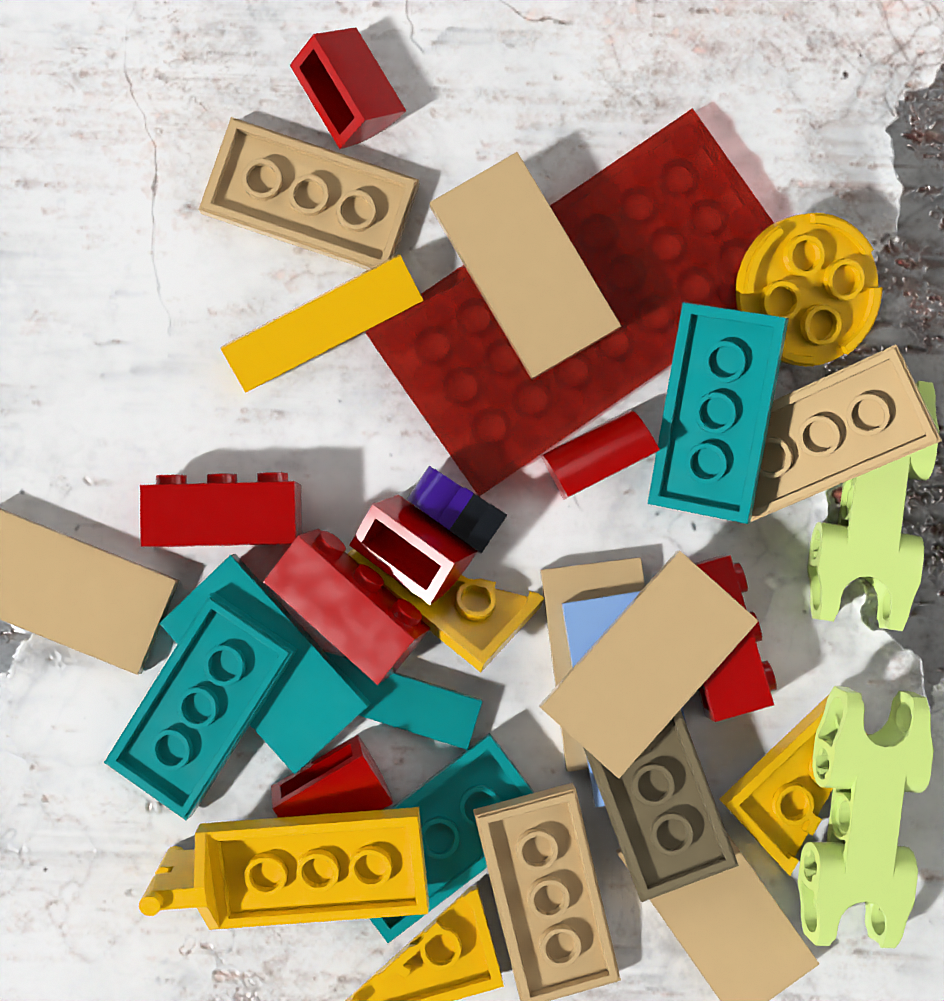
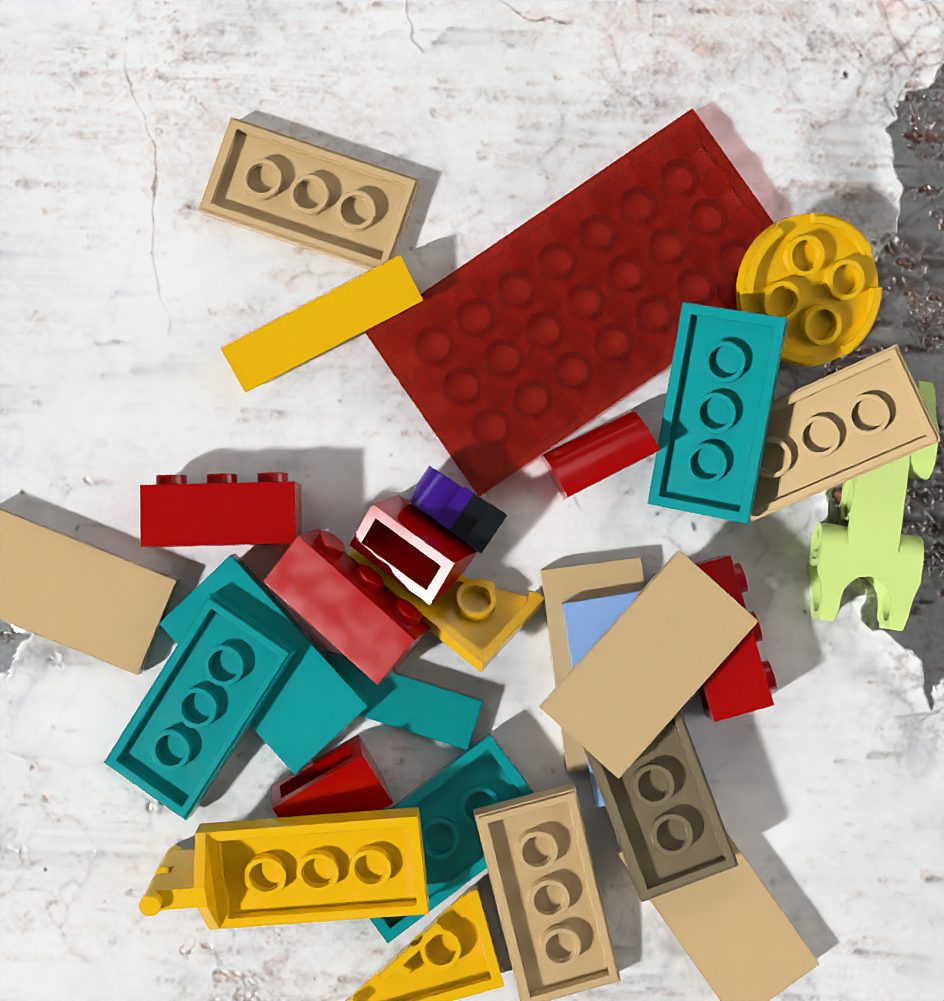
red brick [290,27,406,149] -> none
tan tile [429,152,621,380] -> none
yellow wing [719,695,868,876] -> none
yellowish green piece [797,686,934,948] -> none

